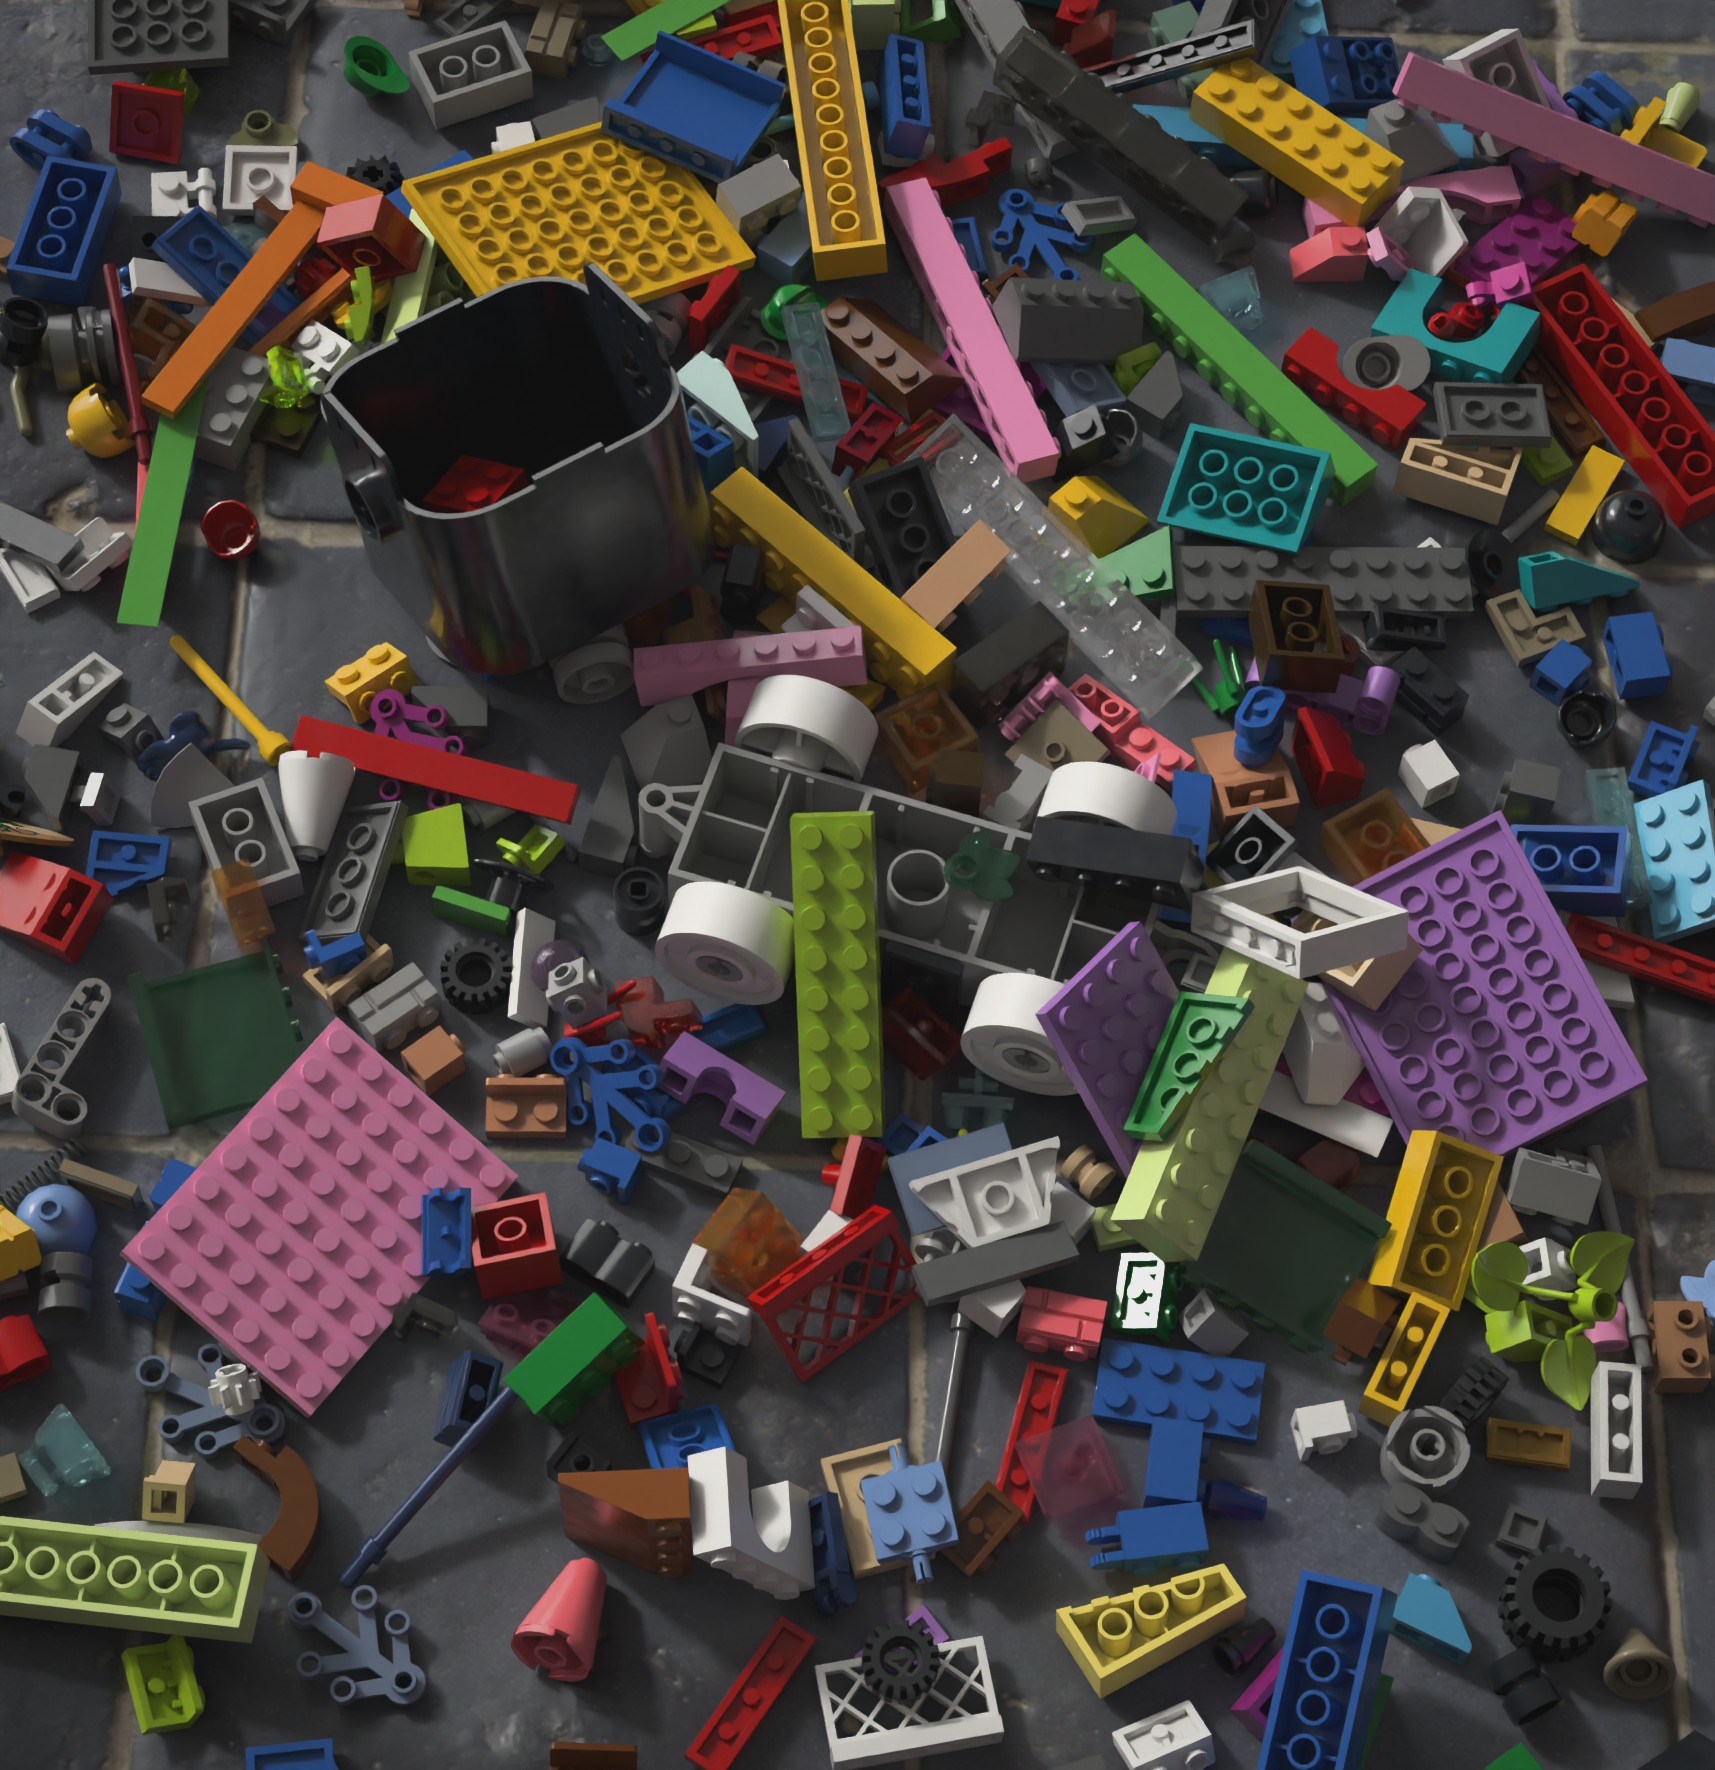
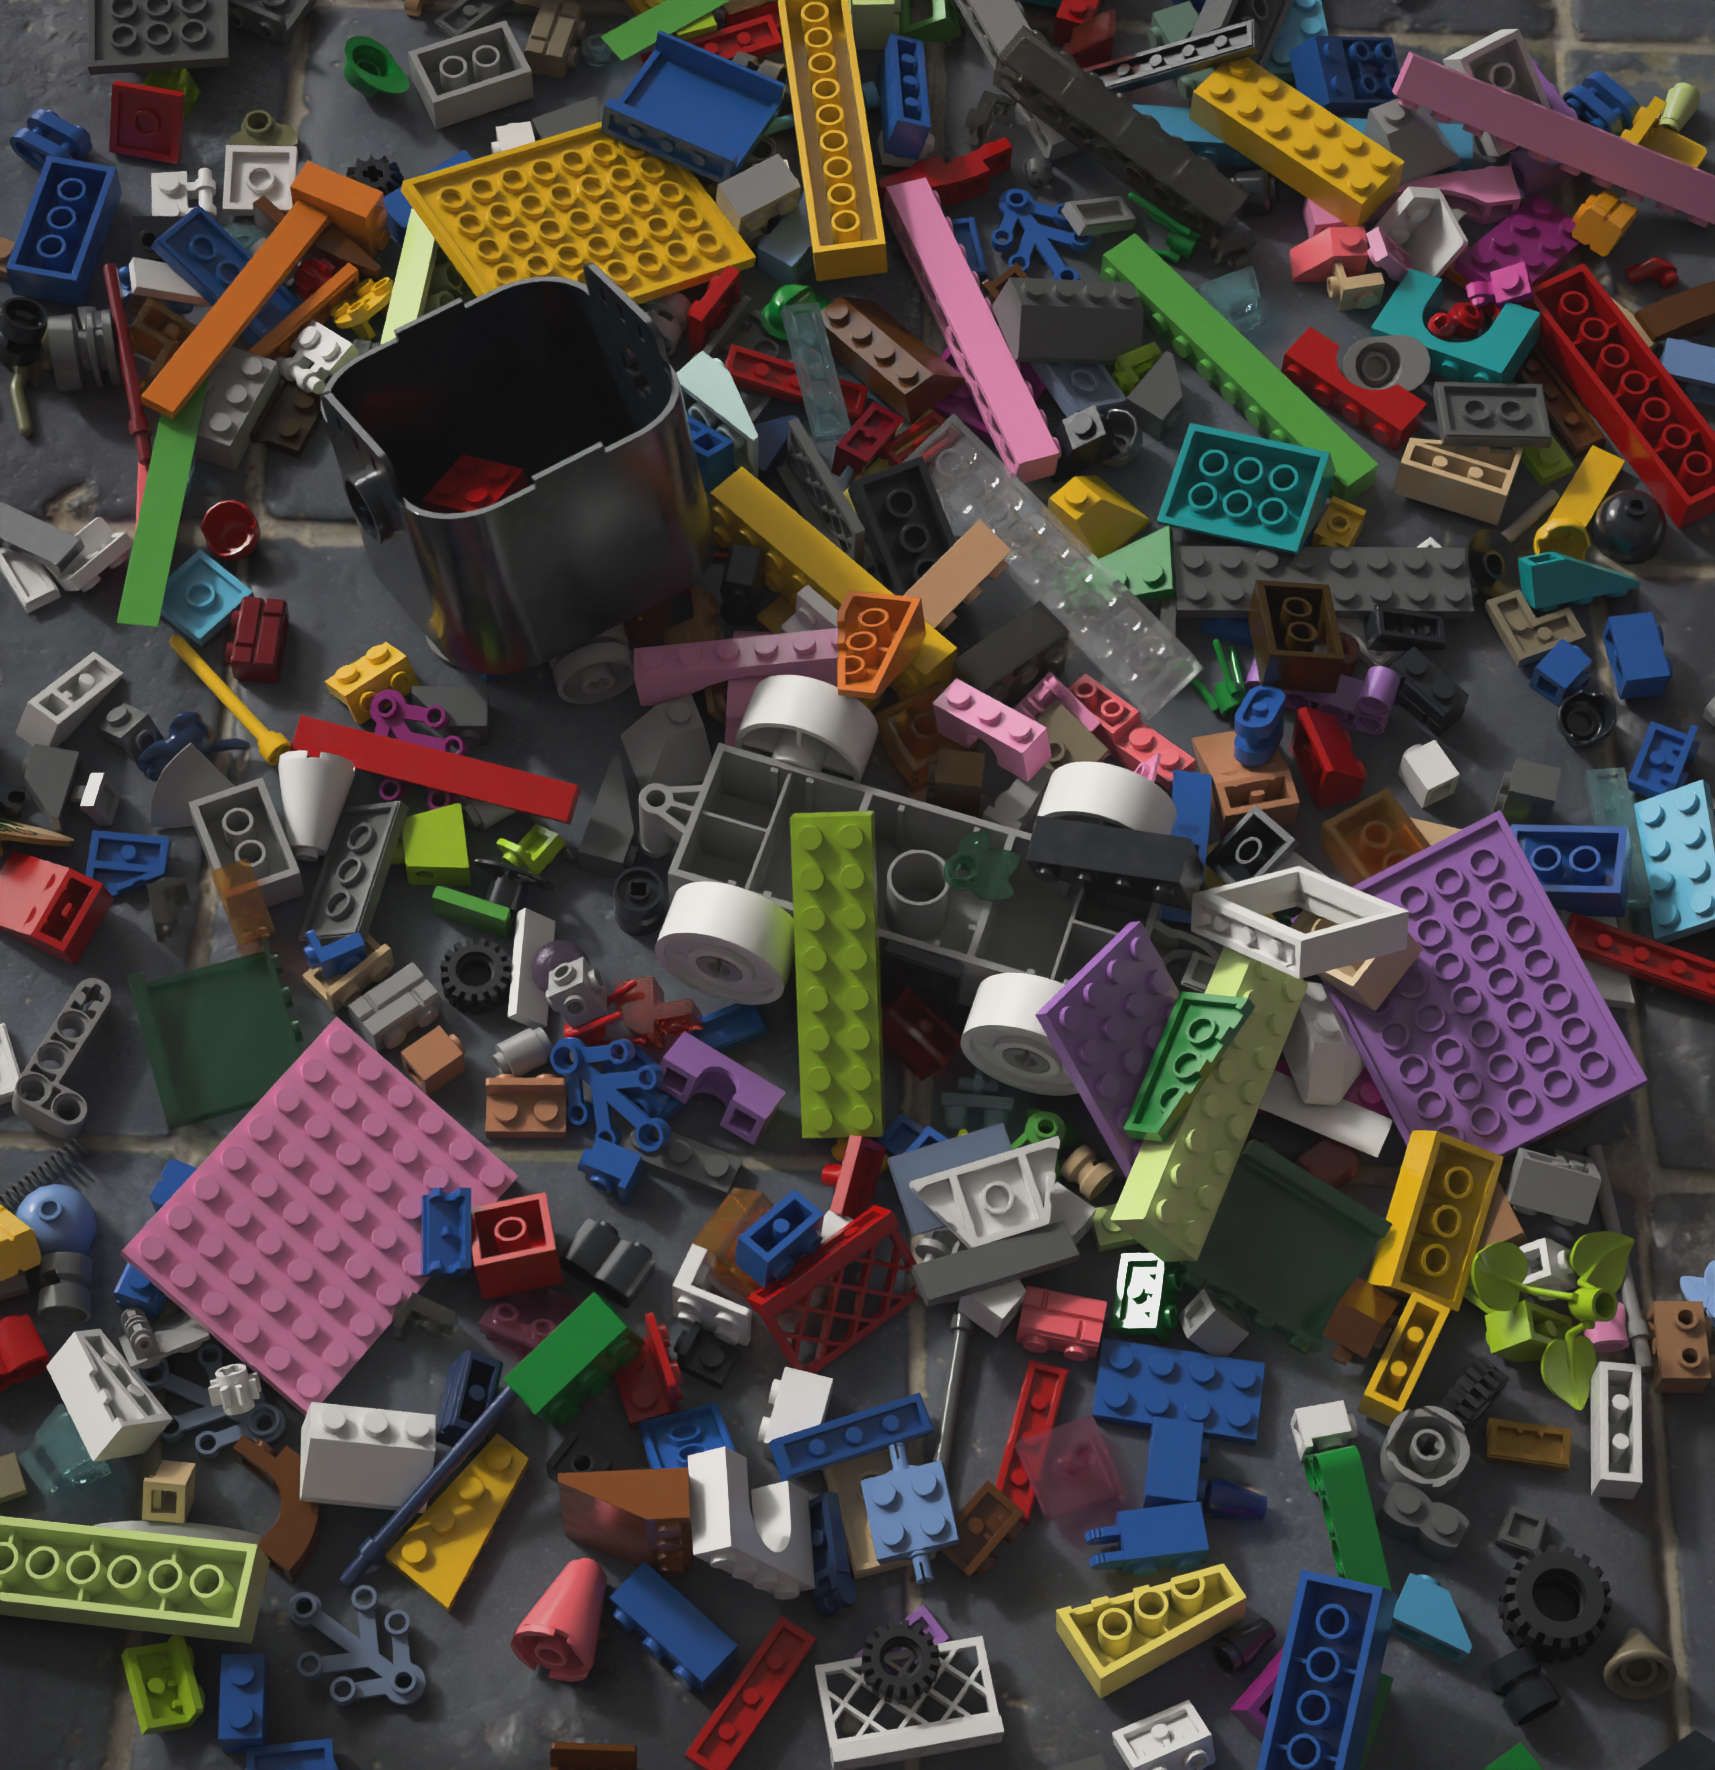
dark tan tile [58,1158,144,1213] -> none
yellow cylinder [66,382,136,458] -> none
clear neon green bracket [258,346,309,408] -> none
red brick [316,194,426,281] -> none
lime slope [343,265,375,350] -> none
none -> white wedge [46,1329,173,1462]
none -> light grey hinge [118,1307,211,1370]
none -> medium azure plate [161,549,254,647]
none -> blue brick [218,1653,270,1754]
none -> dark red brick [225,596,290,683]
none -> white slope [300,1402,436,1513]
none -> yellow wing [385,1433,529,1613]
none -> blue brick [609,1561,738,1694]
none -> blue brick [735,1189,824,1289]
none -> white brick [758,1367,833,1459]
none -> blue tile [768,1392,935,1482]
none -> orange wedge [837,591,926,699]
none -> bright pink arch [932,678,1052,782]
none -> bright green brick [1011,1107,1082,1185]
none -> green plant [1119,192,1201,264]
none -> green beam [1304,1445,1392,1591]
none -> yellow brick [1311,496,1367,547]
none -> tan bracket [1327,262,1385,311]
none -> yellow hair [1533,517,1591,561]
none -> red arm [1624,257,1679,289]

